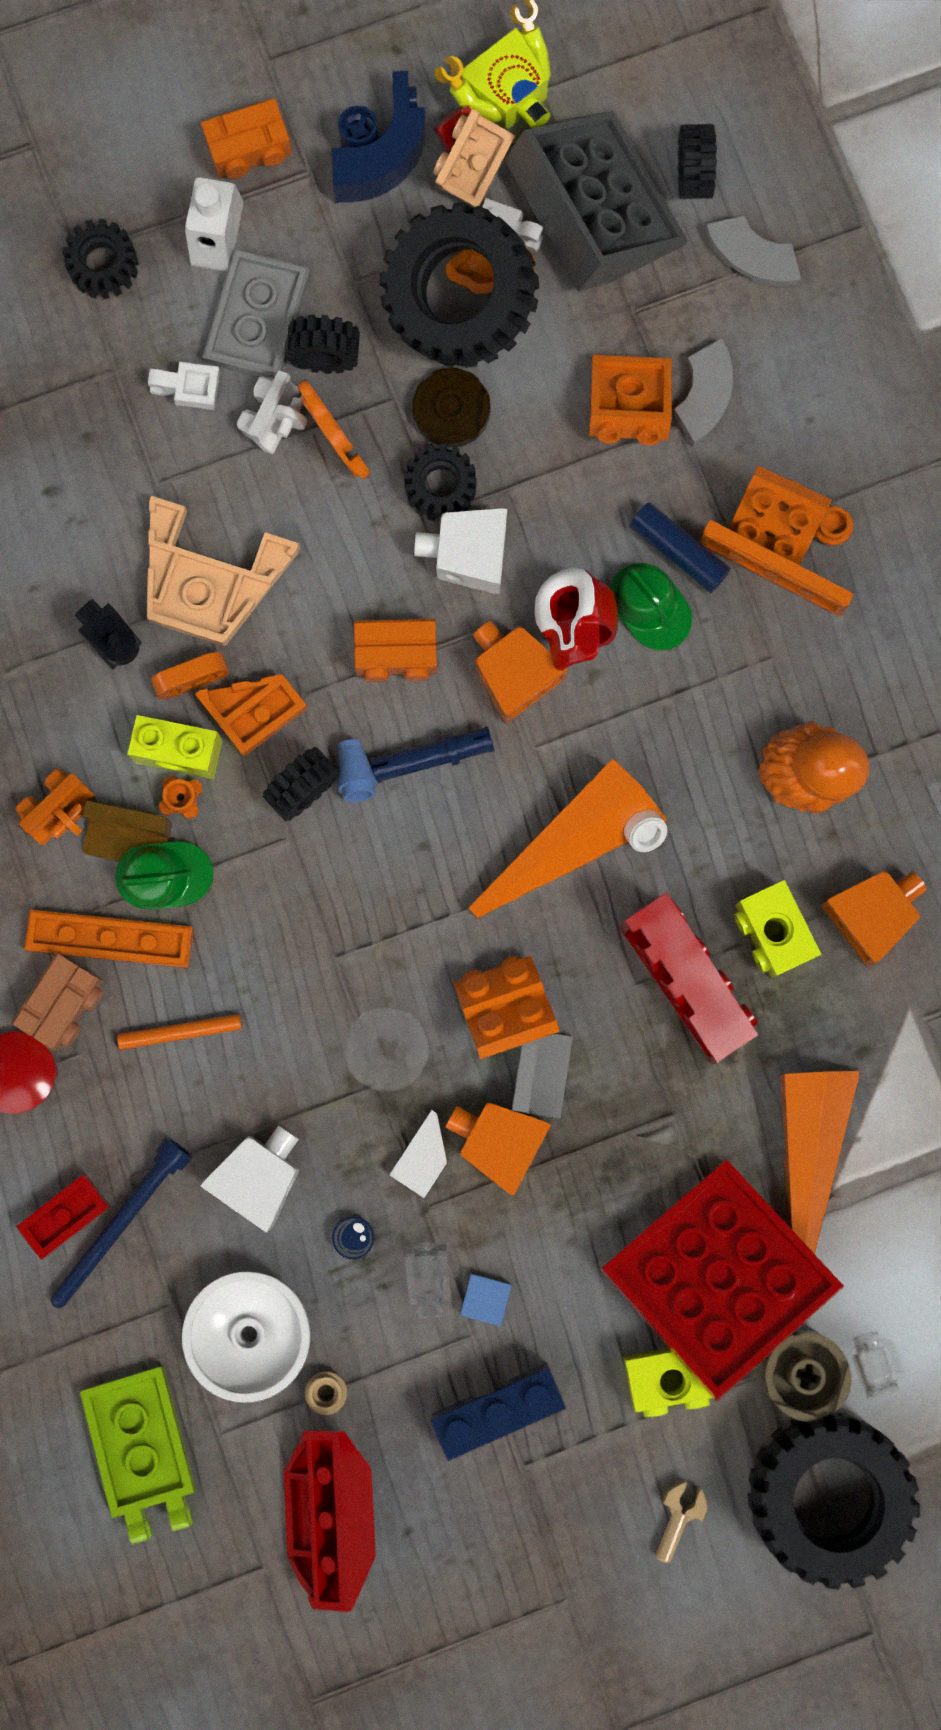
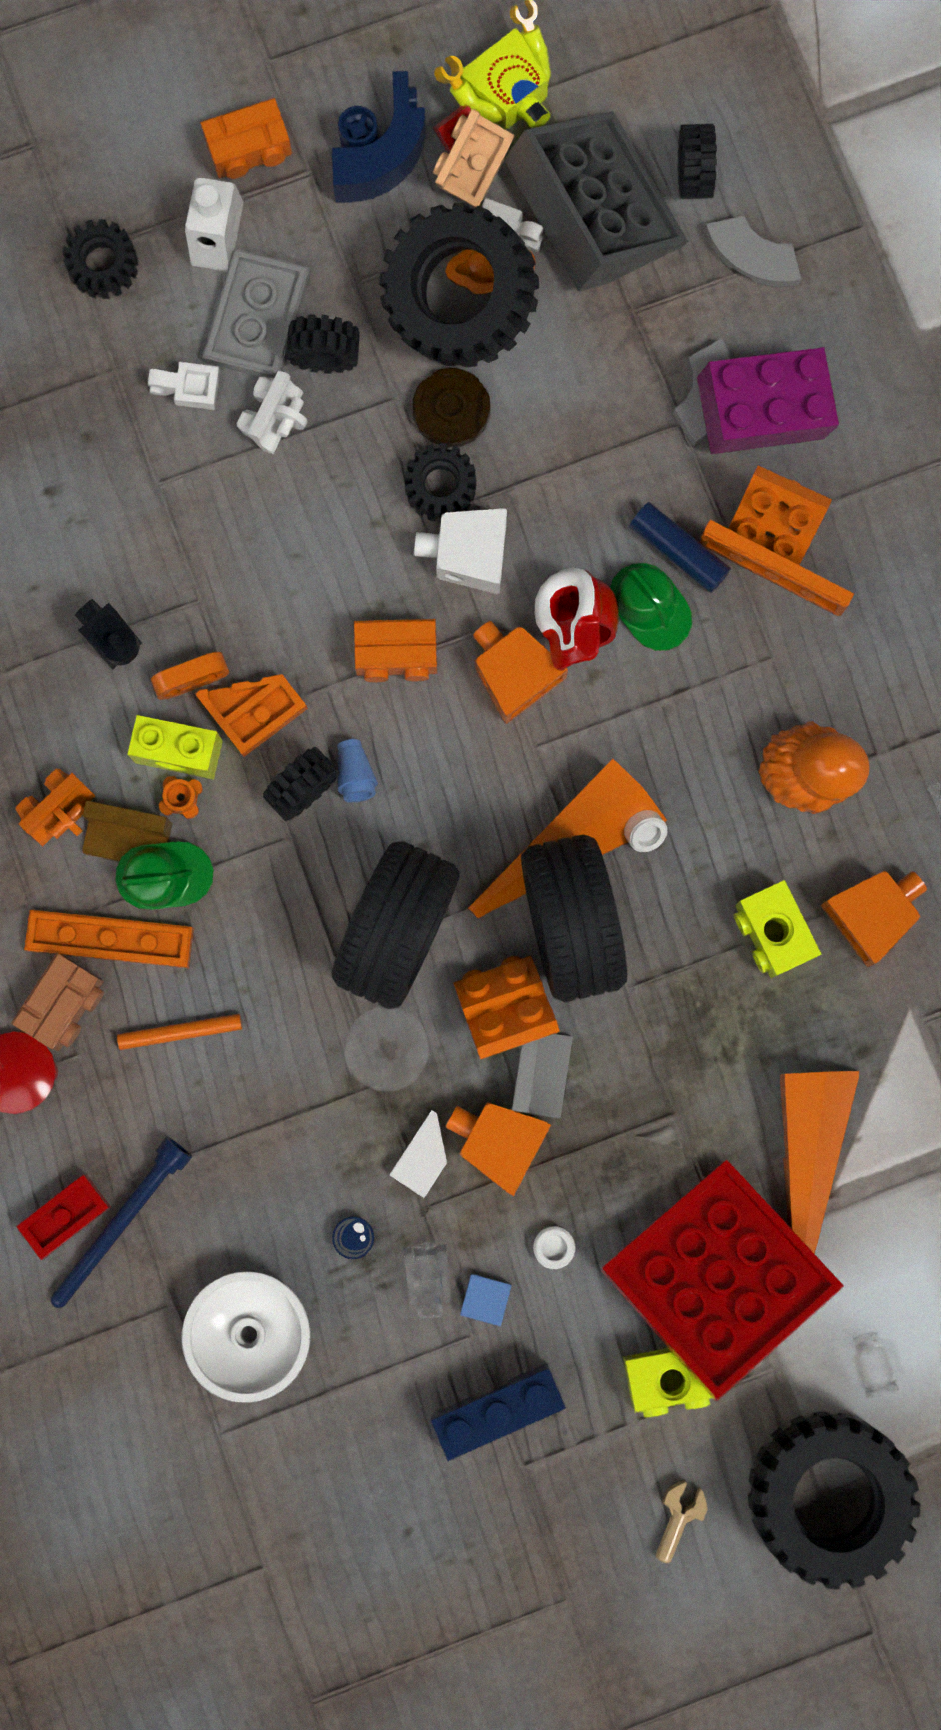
lime tile [80,1366,196,1545] -> none
light nougat wing [147,496,300,647] -> none
white torso [201,1125,300,1232] -> none
red wedge [283,1429,376,1612] -> none
orange tile [296,379,371,480] -> none
tan plate [305,1371,347,1415] -> none
dark blue pin [370,726,495,783] -> none
orange plate [589,354,672,446] -> none
wedge [619,892,758,1064] -> none
dark tan brick [758,1328,852,1421] -> none
orange plate [815,506,853,546] -> none
none -> black tyre [331,841,460,1009]
none -> black tyre [521,834,628,1002]
none -> white tile [533,1226,575,1269]
none -> magenta brick [697,347,839,455]

